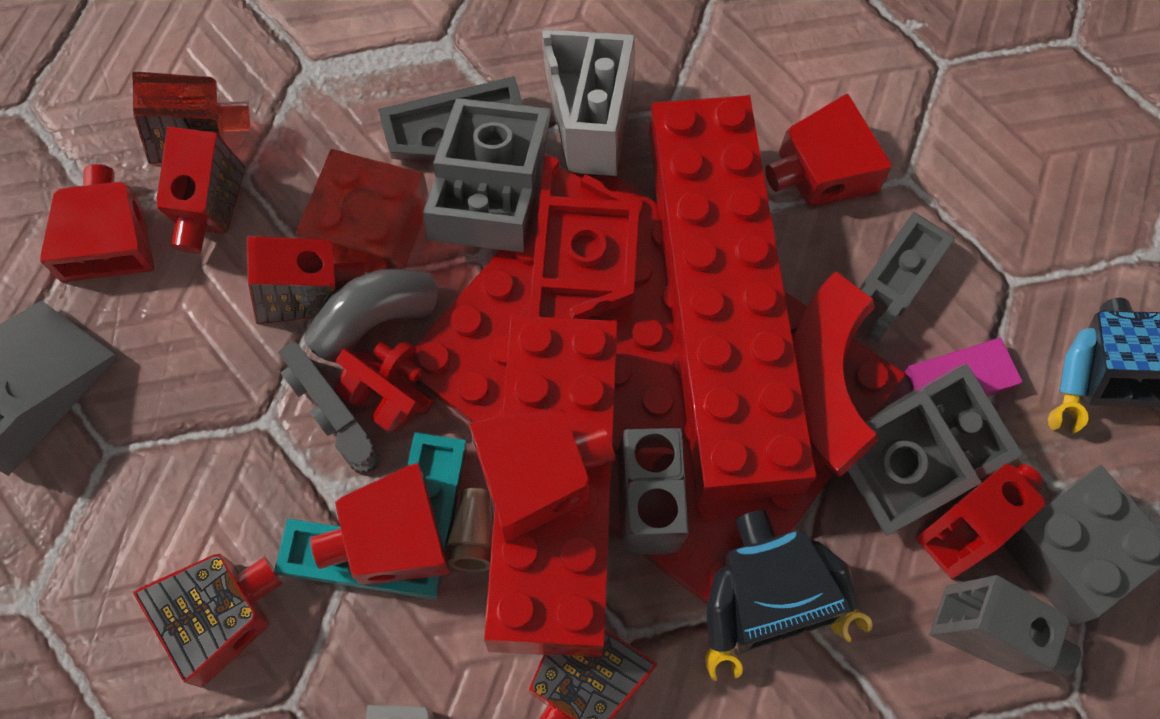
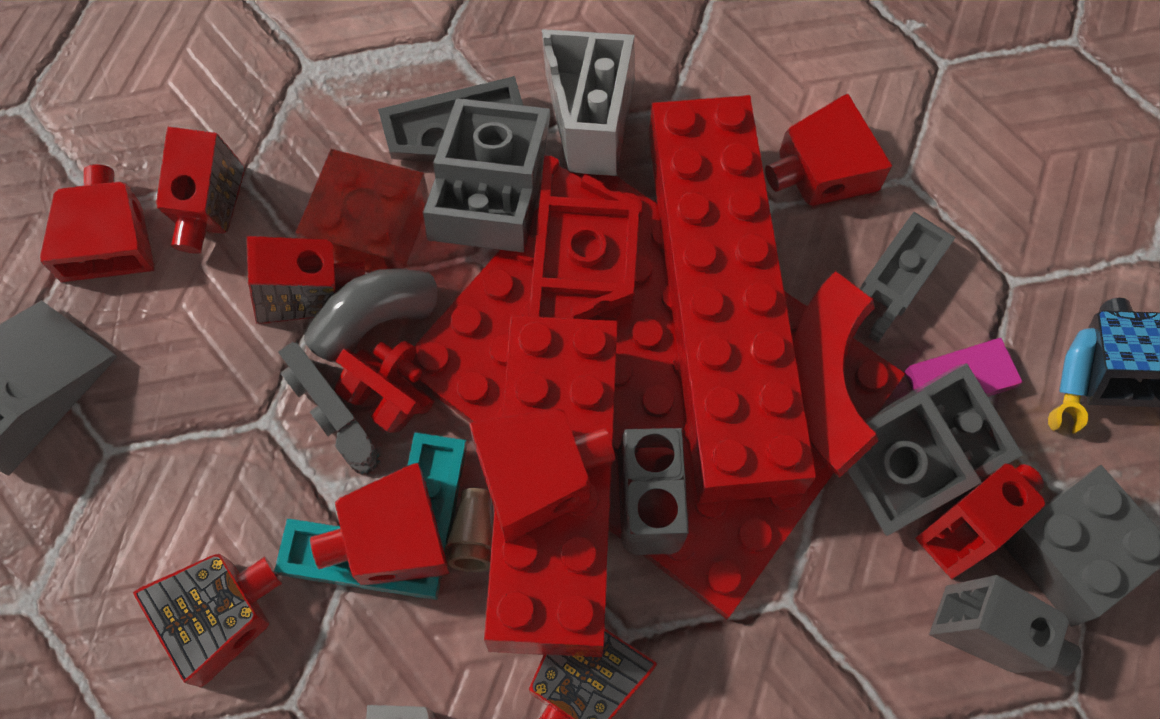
clear red torso [132,72,251,164] -> none
black torso [705,510,873,681] -> none

